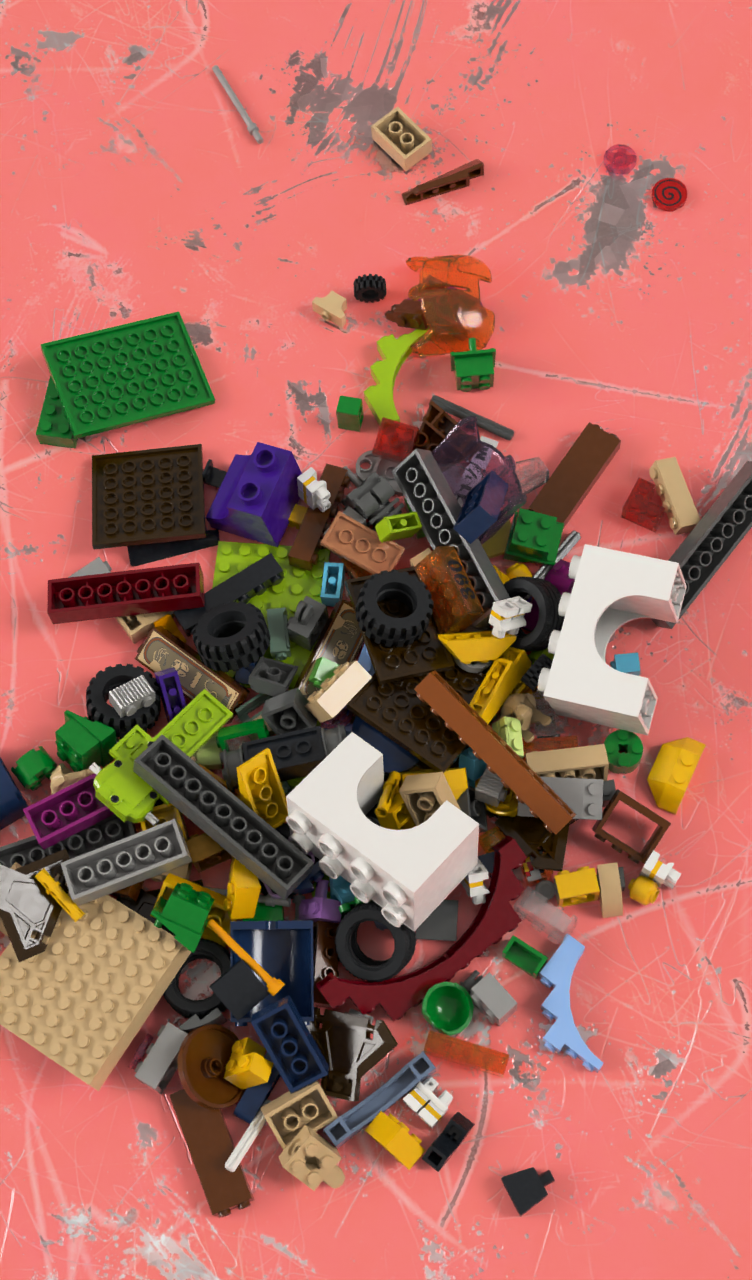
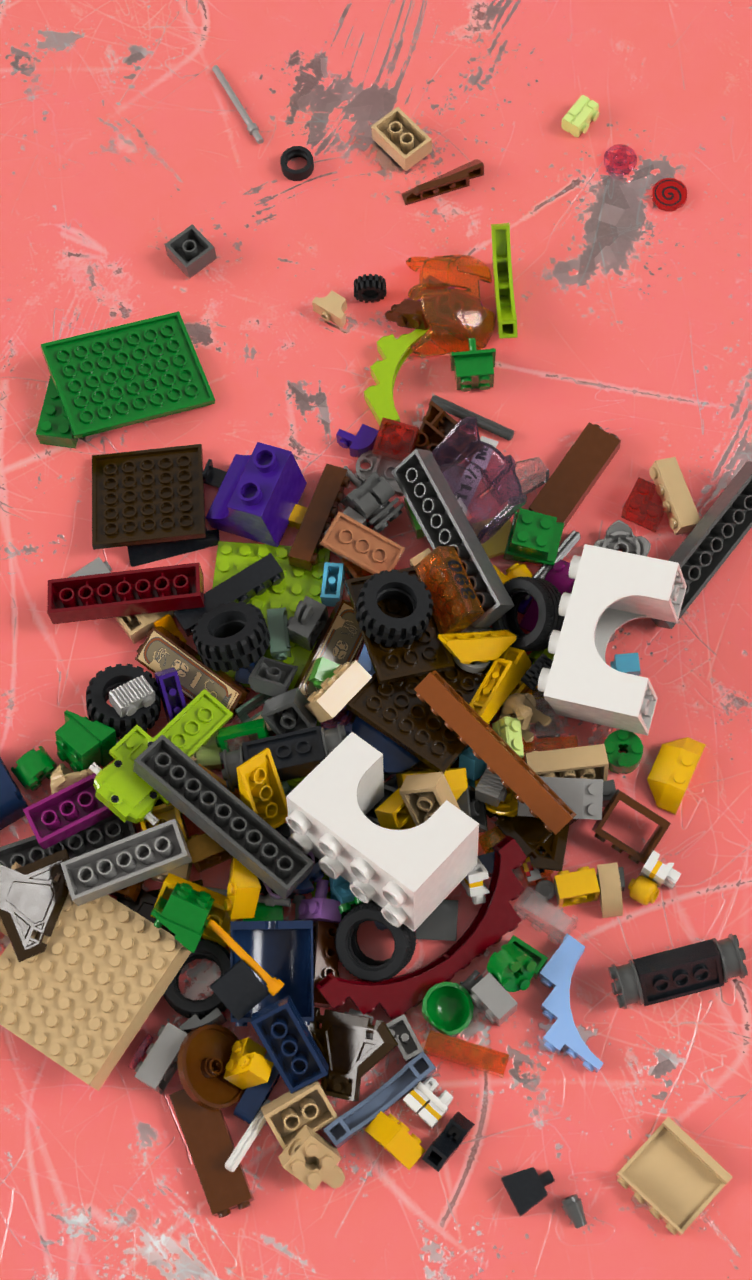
yellow pin [35,868,85,922] -> none
white hips [297,467,331,512] -> none
green panel [336,396,364,432] -> none
lime brick [375,512,422,543] -> none
yellow pin [375,771,401,818] -> none
dark blue brick [454,470,509,544] -> none
white hips [488,596,533,639] -> none
none -> dark grey brick [165,224,217,279]
none -> black tyre [280,146,314,181]
none -> dark purple brick [336,424,380,457]
none -> light grey brick [370,1014,424,1064]
none -> green brick [487,943,537,992]
none -> lime arch [491,223,518,339]
none -> yellowish green brick [561,95,600,137]
none -> dark grey cone [562,1194,587,1229]
none -> light grey brick [593,520,651,556]
none -> black brick [608,934,748,1009]
none -> tan panel [616,1117,733,1236]

